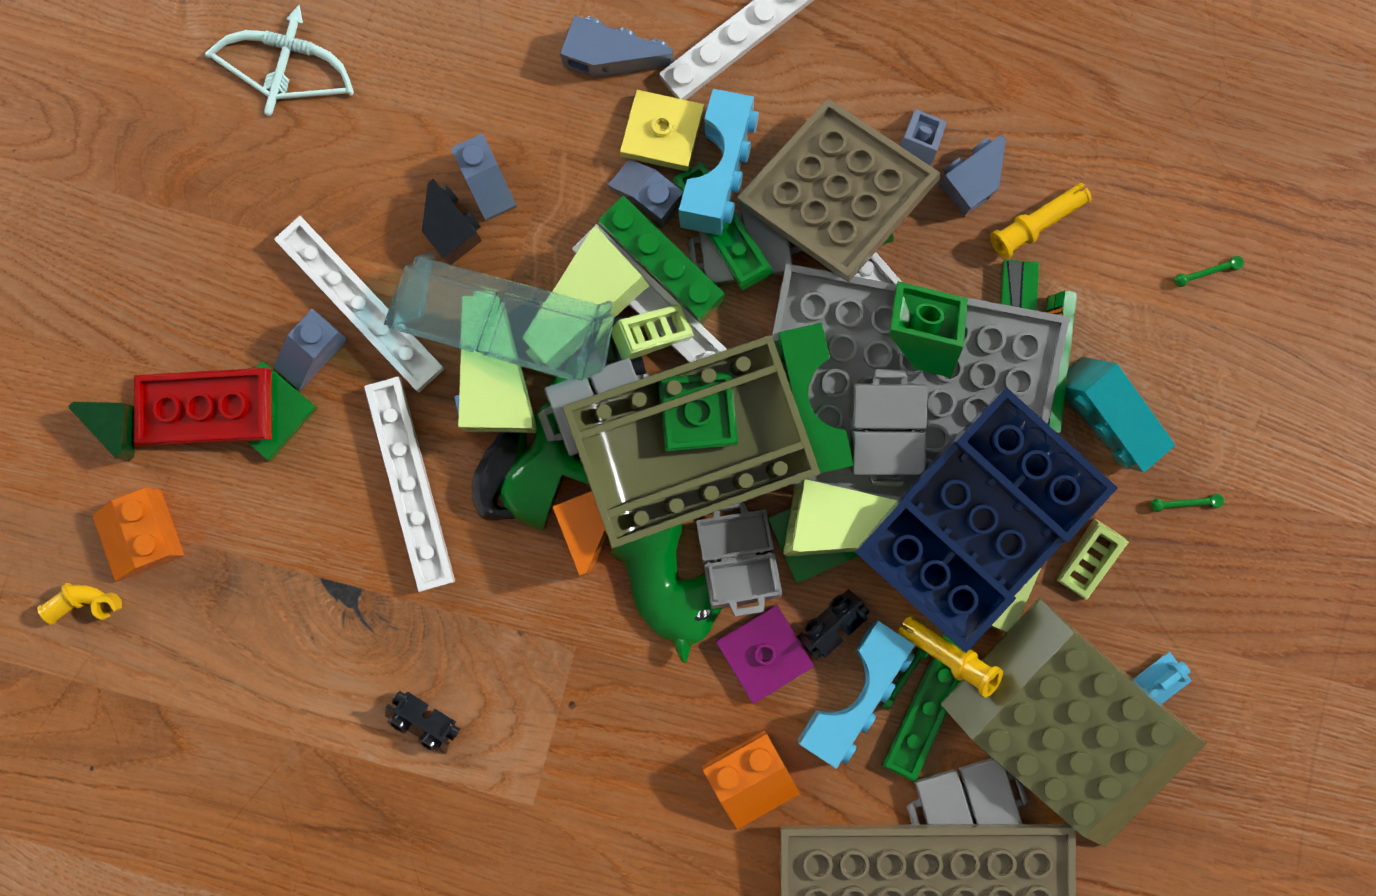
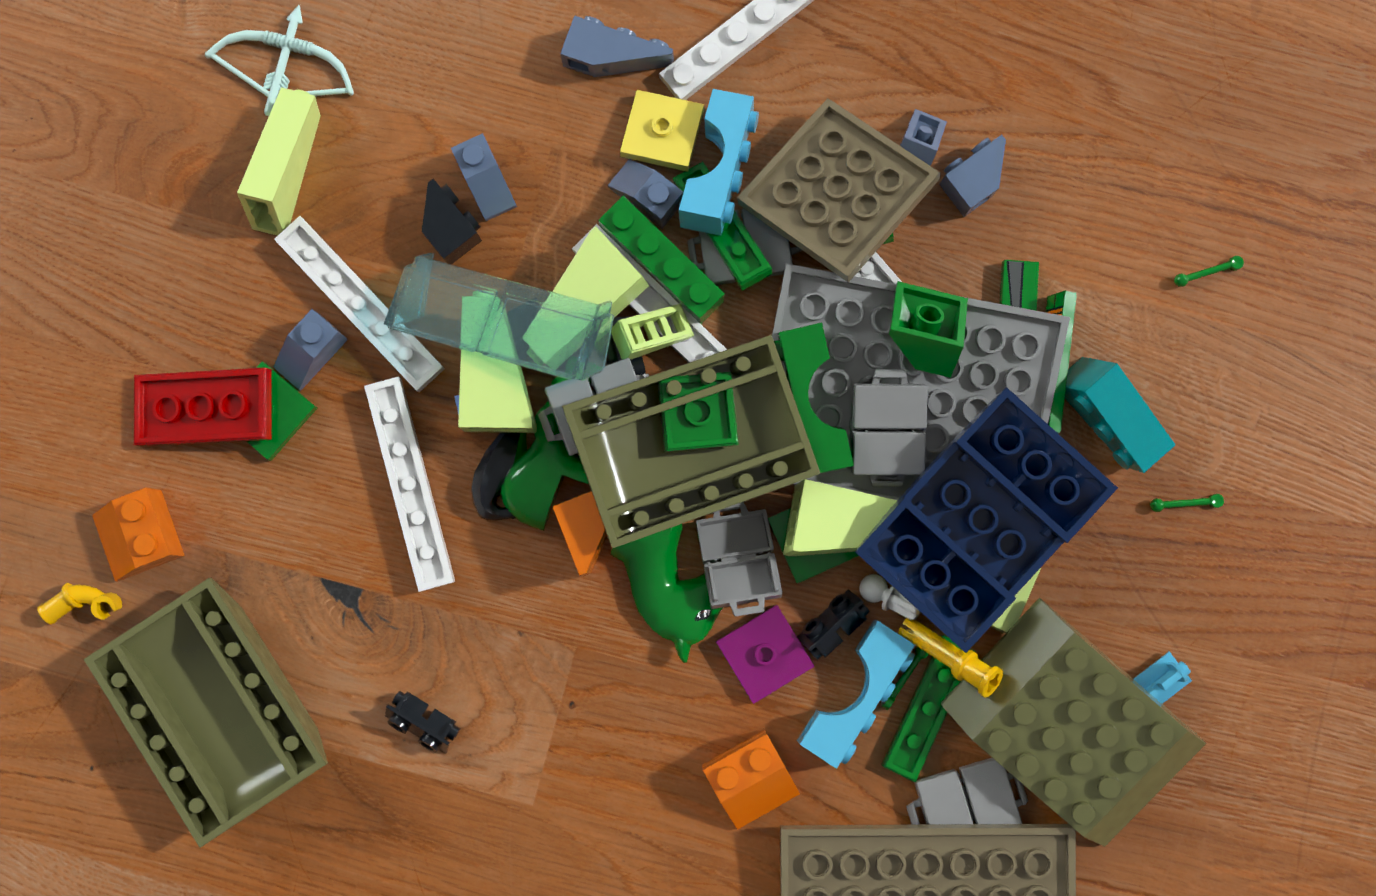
dark green slope [68,402,135,461] -> none
yellow pin [990,183,1092,260] -> none
yellowish green slope [1056,518,1129,600] -> none
none -> olive slope [84,578,328,848]
none -> yellowish green slope [237,87,321,236]
none -> white axle [859,574,920,620]

